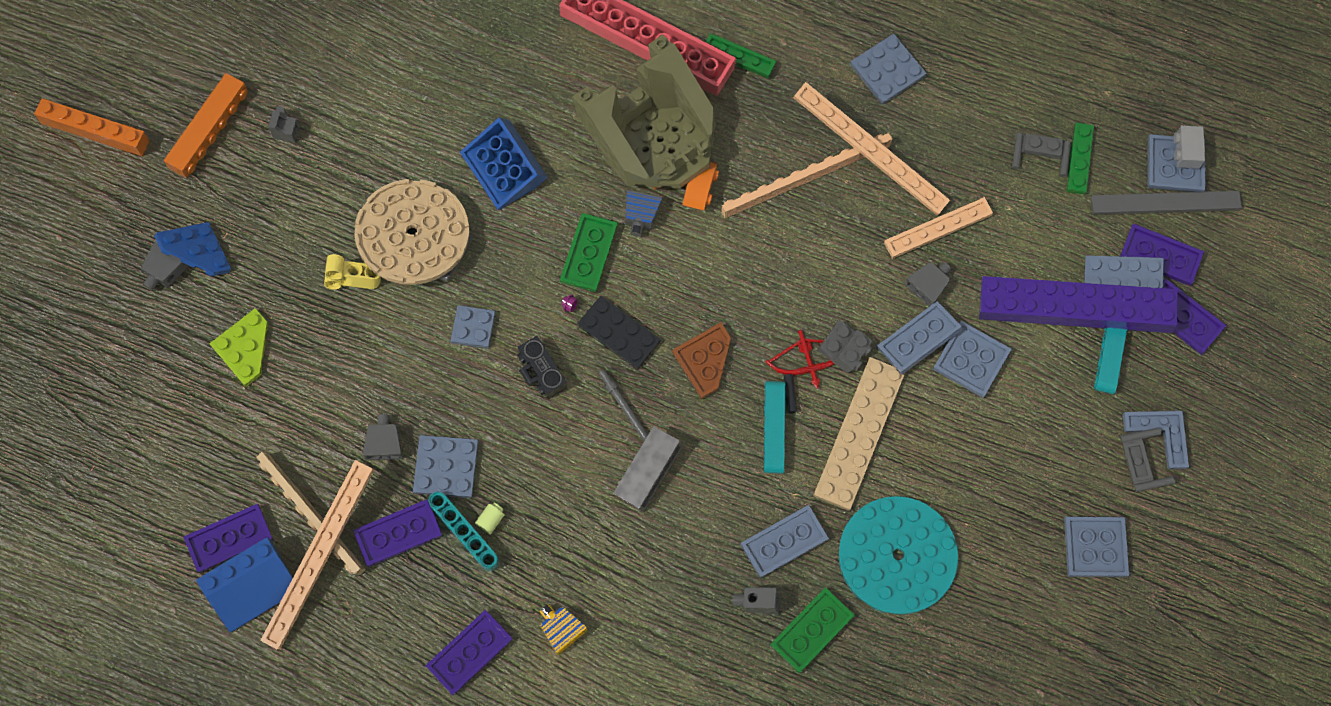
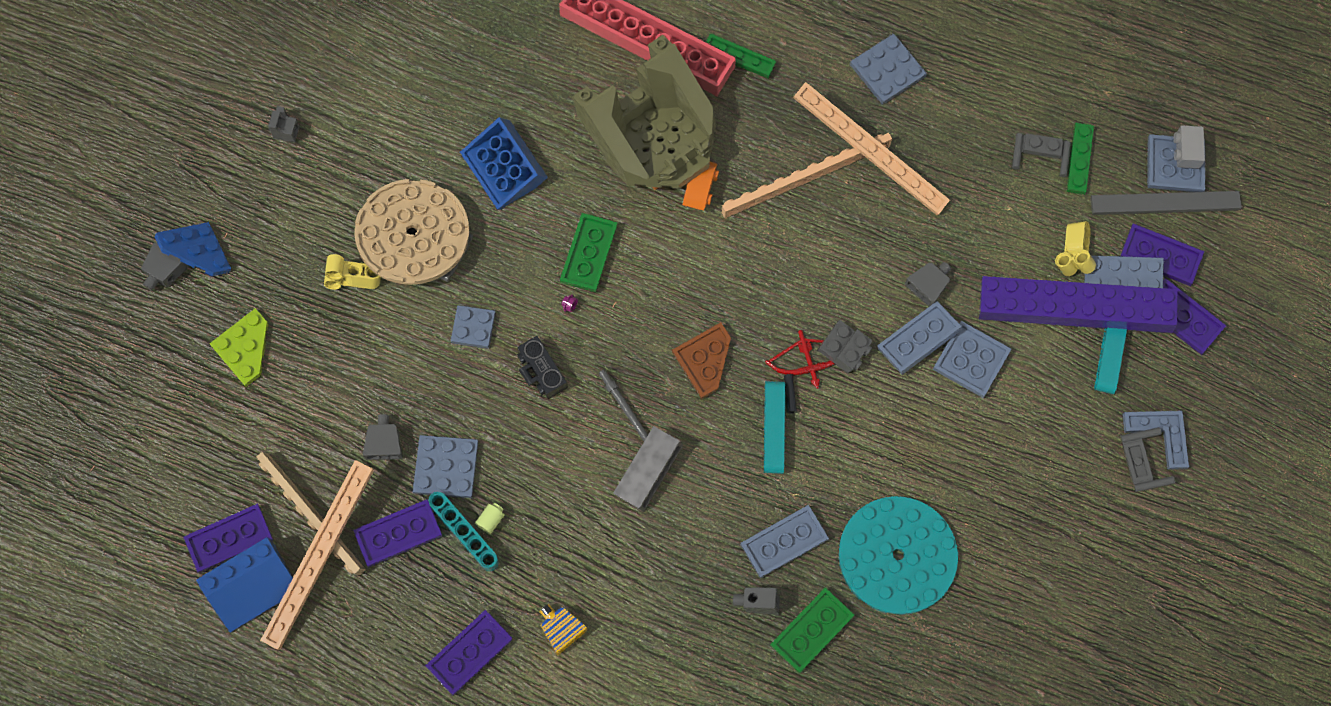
orange brick [34,98,150,156] -> none
orange brick [164,73,248,178] -> none
black plate [577,295,661,370] -> none
dark grey torso [625,190,662,237] -> none
tan plate [813,357,905,511] -> none
light nougat plate [884,197,993,259] -> none
sand blue plate [1064,517,1129,577] -> none
none -> light yellow piece [1055,221,1096,276]

